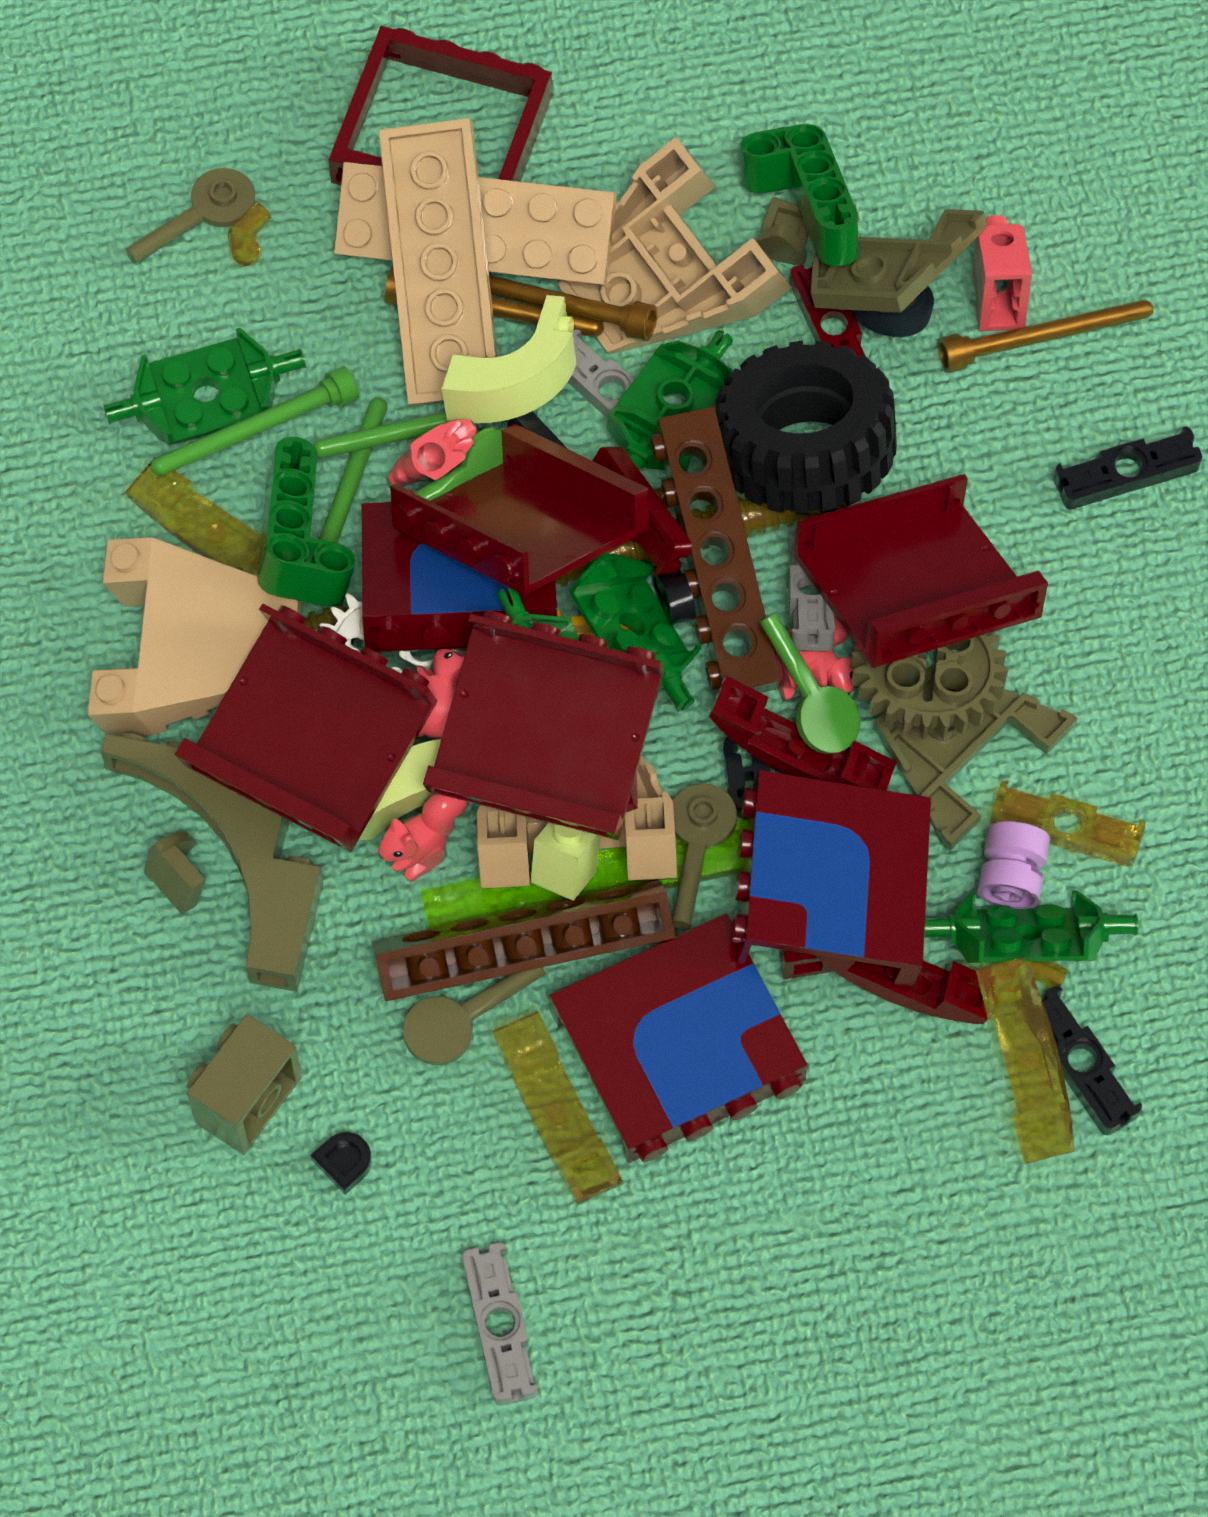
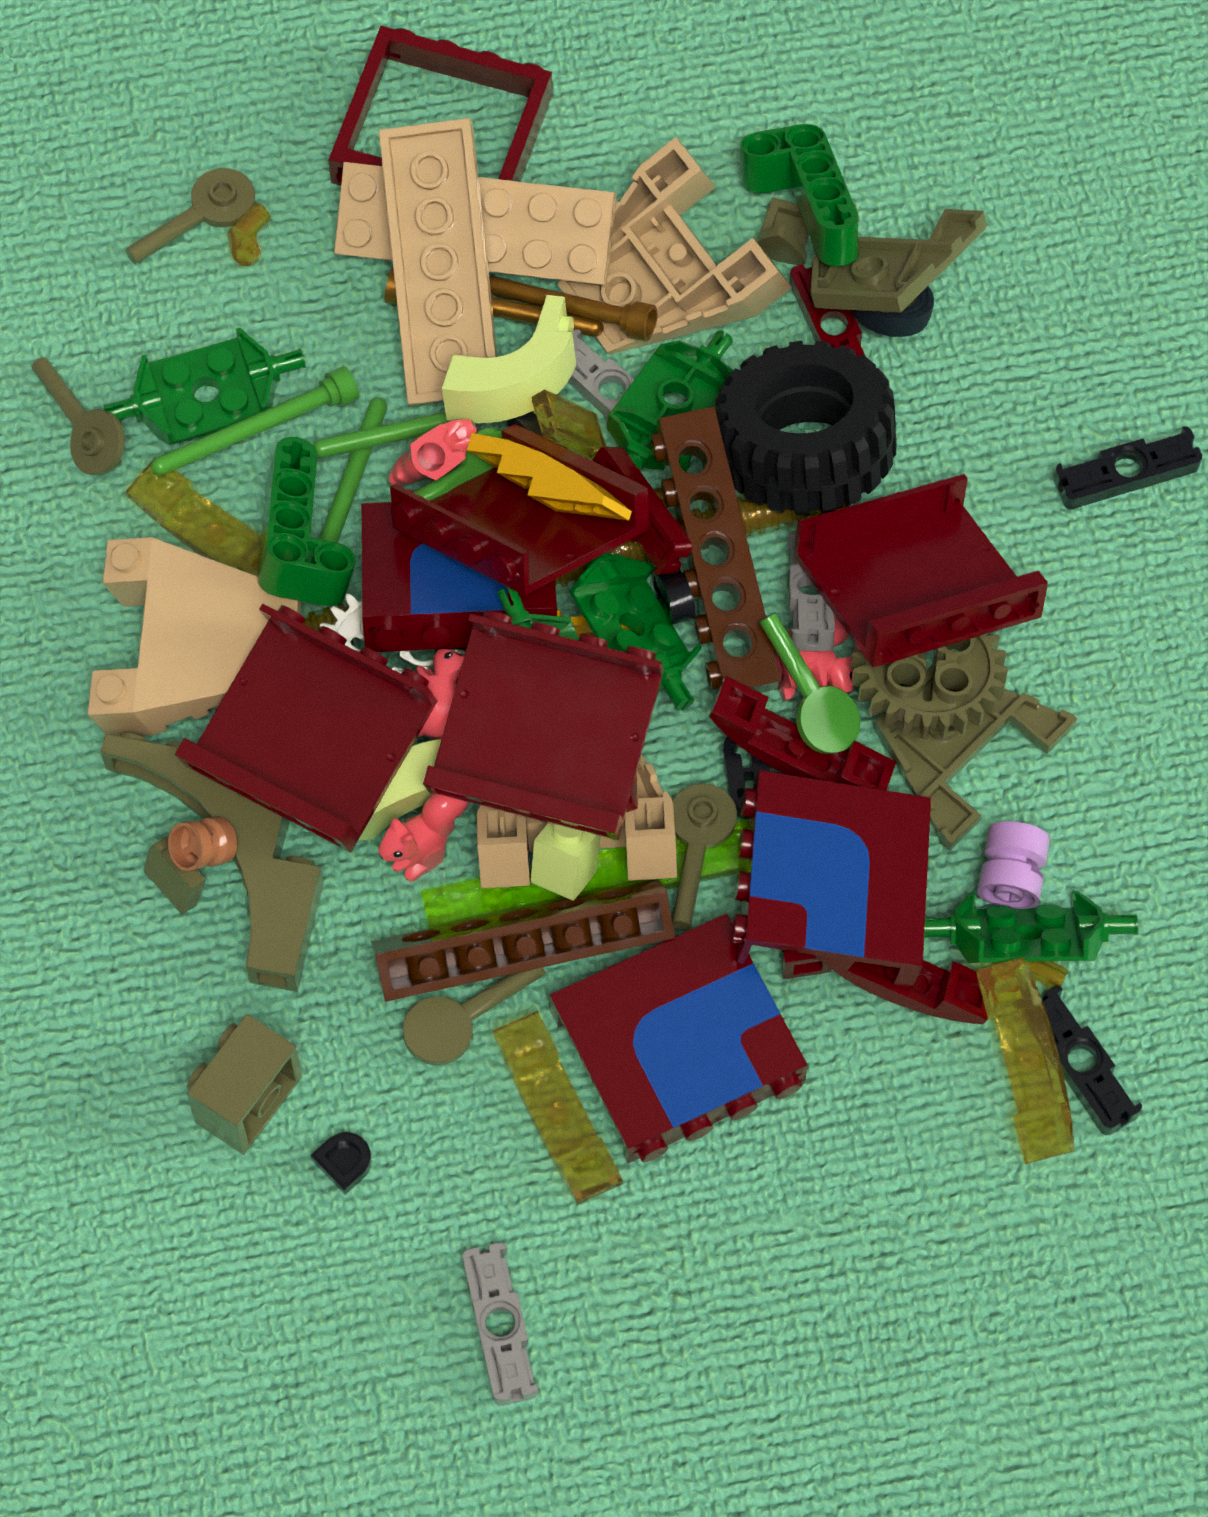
pearl gold piece [938,300,1153,373] -> none
coral torso [973,215,1032,331] -> none
clear yellow piece [990,781,1145,867] -> none
none -> olive piece [32,357,125,475]
none -> nougat wheel [168,816,237,871]
none -> yellow slope [466,433,632,520]
none -> clear yellow tile [532,389,607,459]

